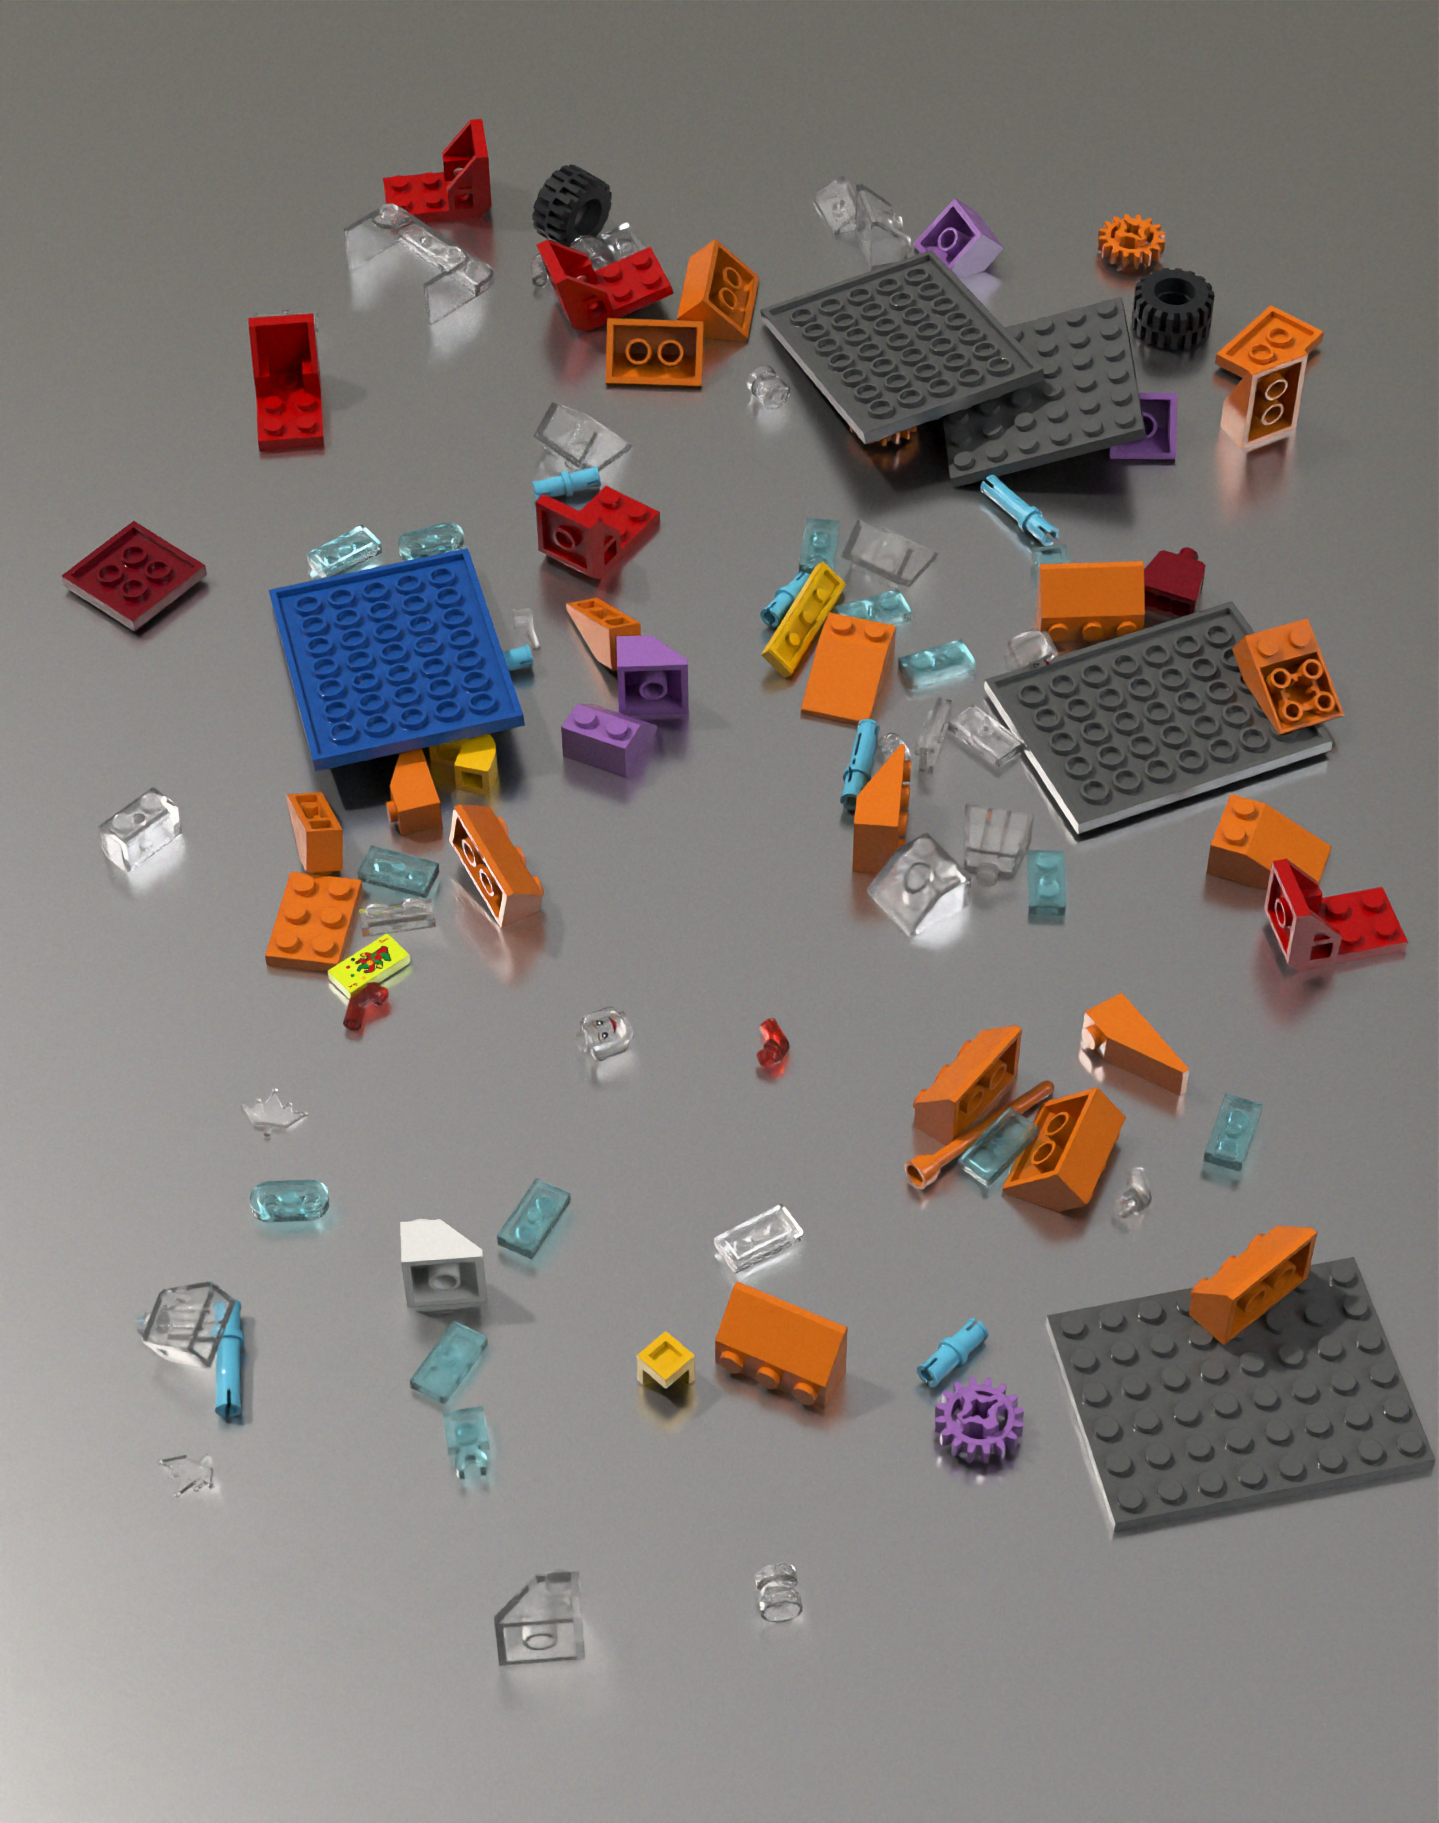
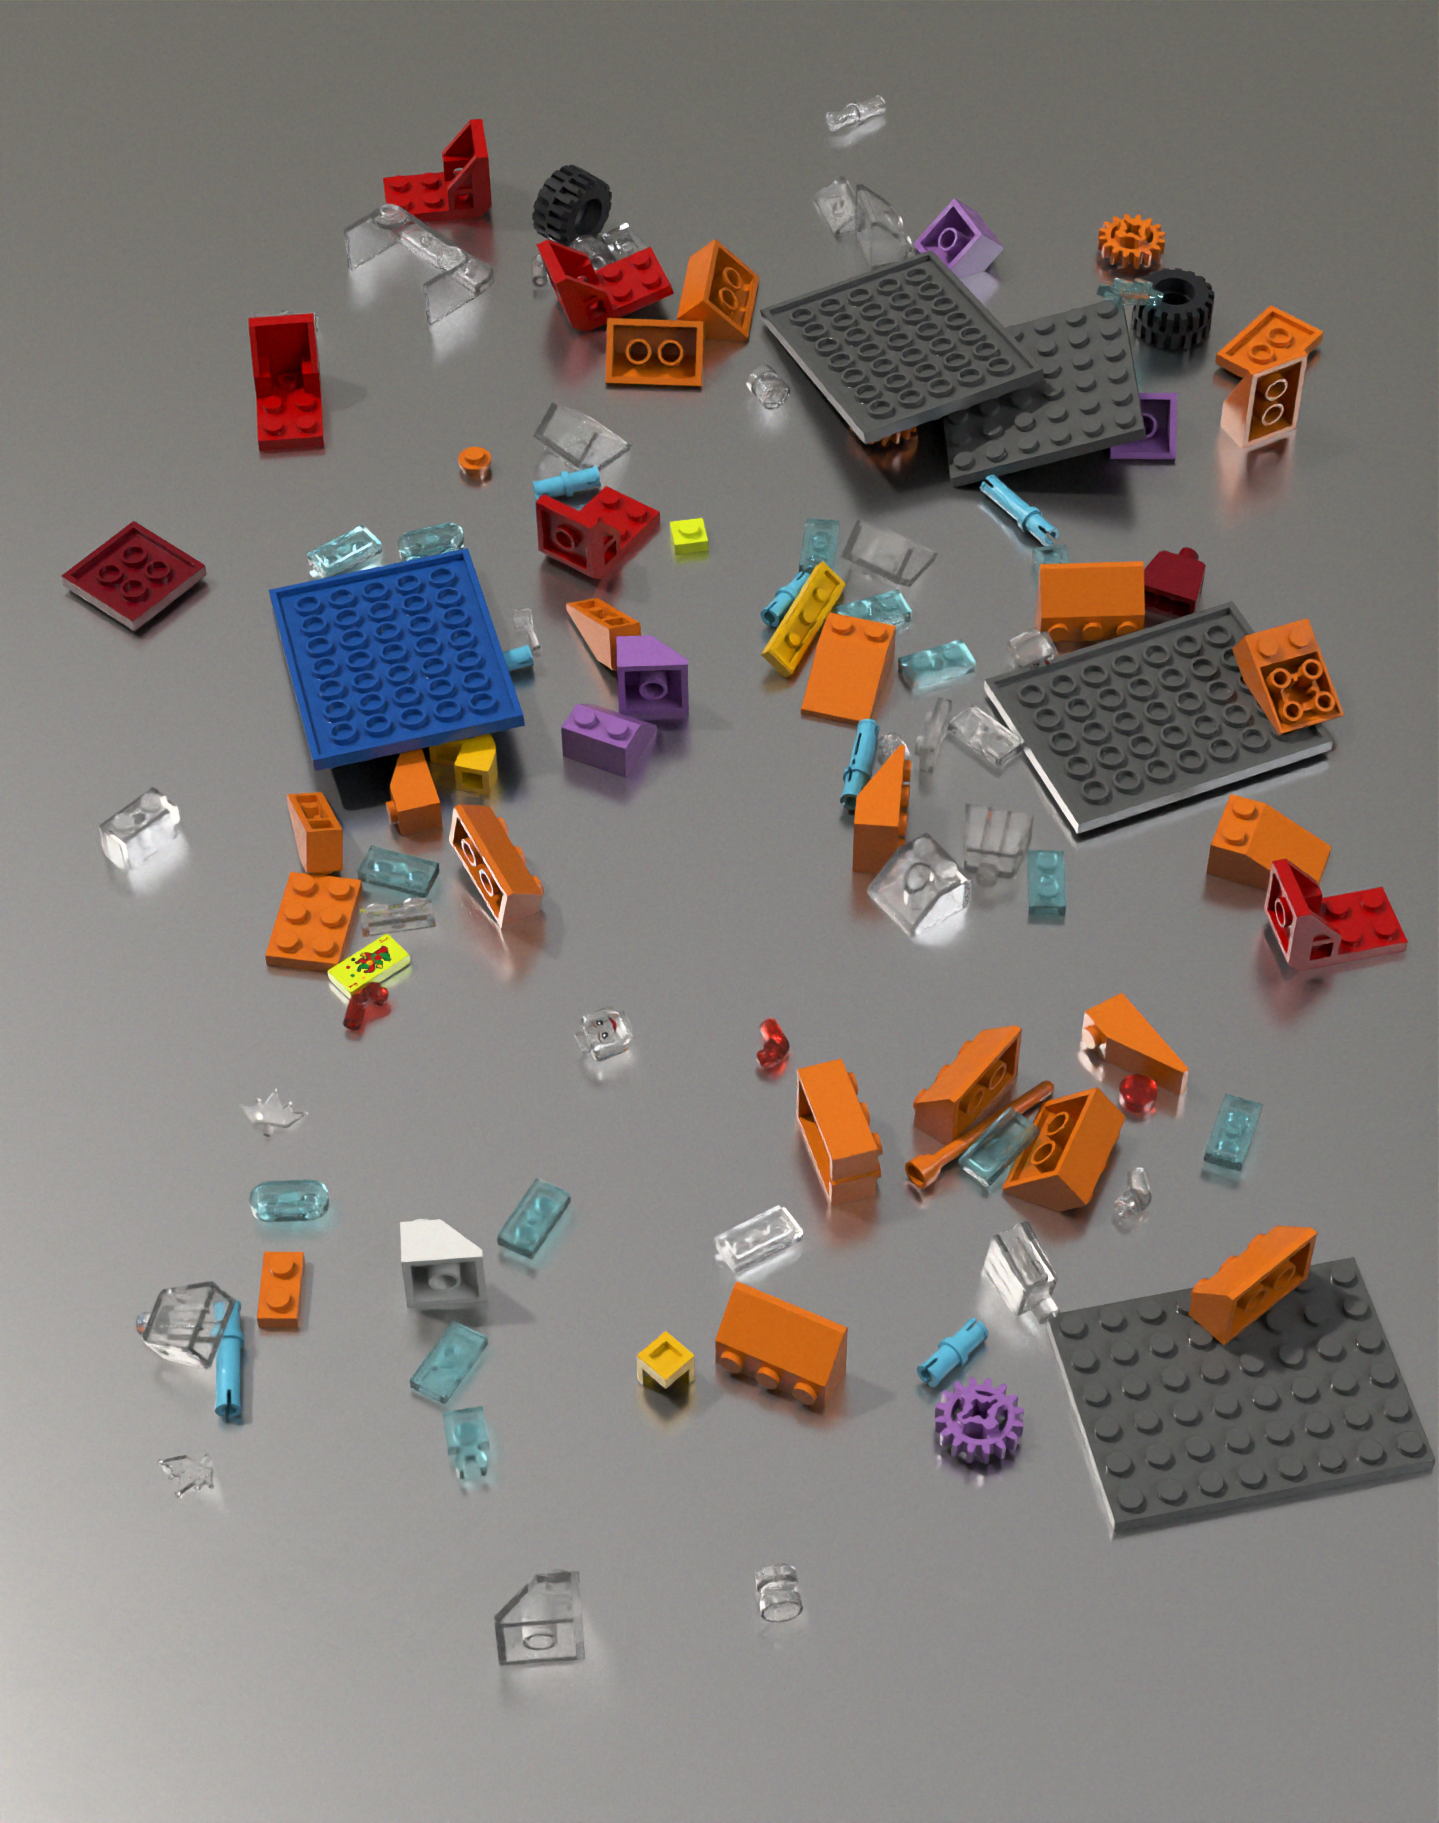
none -> orange plate [257,1252,305,1327]
none -> orange plate [458,446,491,477]
none -> neon yellow plate [670,518,708,555]
none -> orange piece [796,1058,883,1206]
none -> clear pin [826,95,886,132]
none -> clear torso [982,1220,1060,1324]
none -> clear light blue plate [1097,278,1164,306]
none -> clear red tile [1118,1074,1158,1113]

